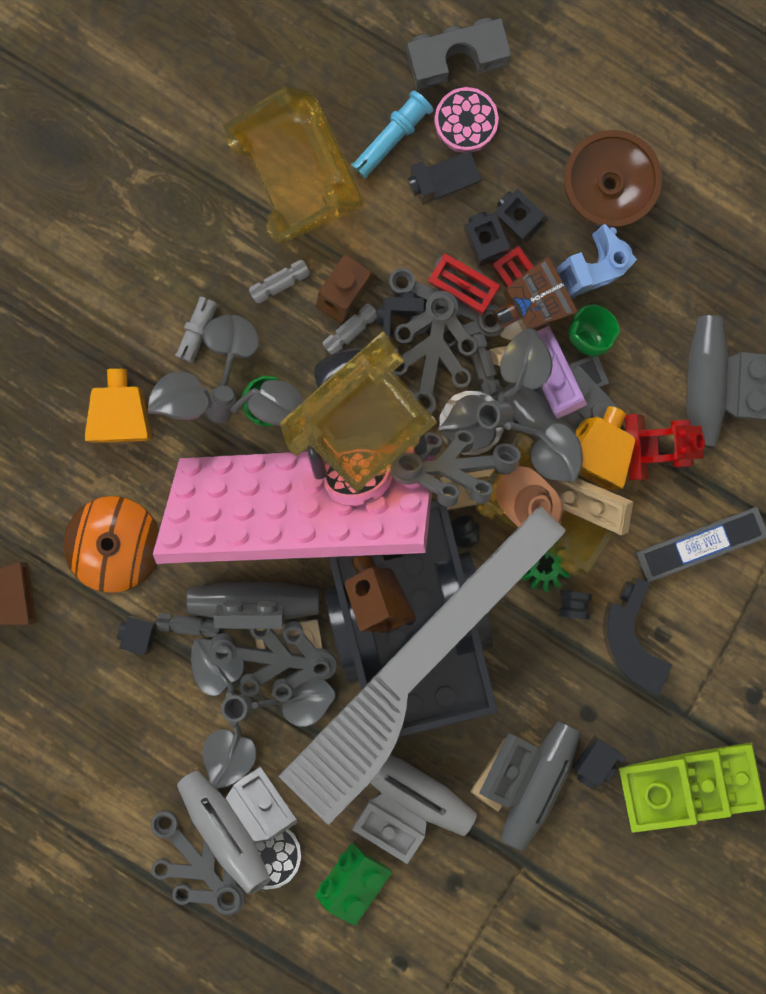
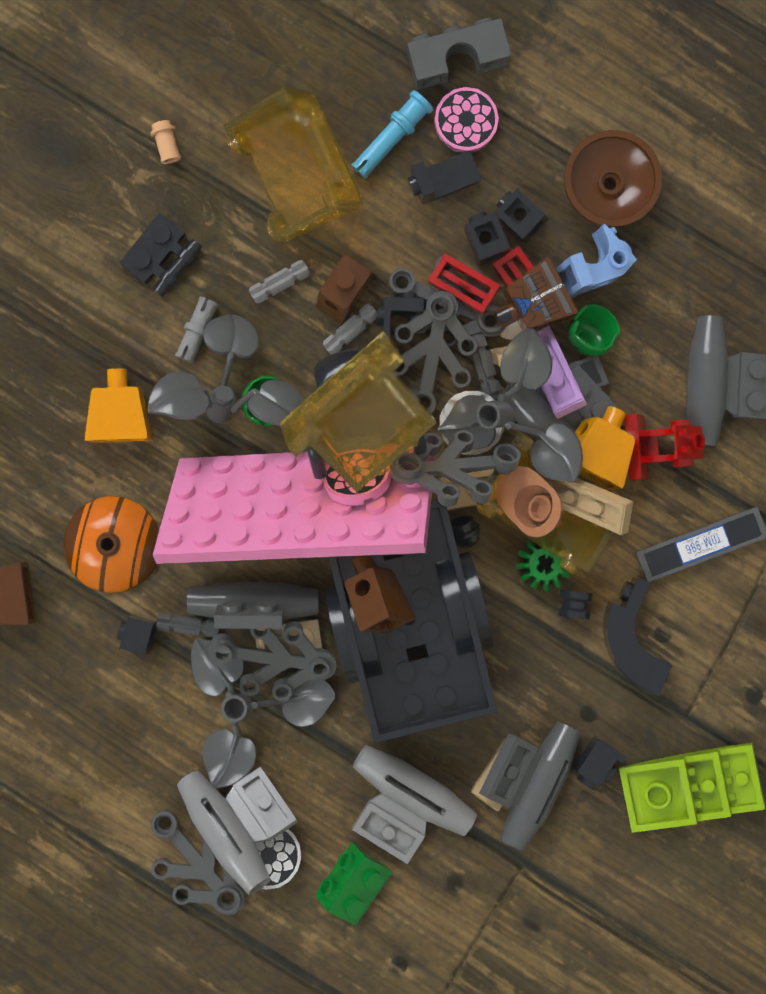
light grey piece [278,506,566,825] -> none
none -> black plate [119,213,202,297]
none -> light nougat pin [150,120,181,164]

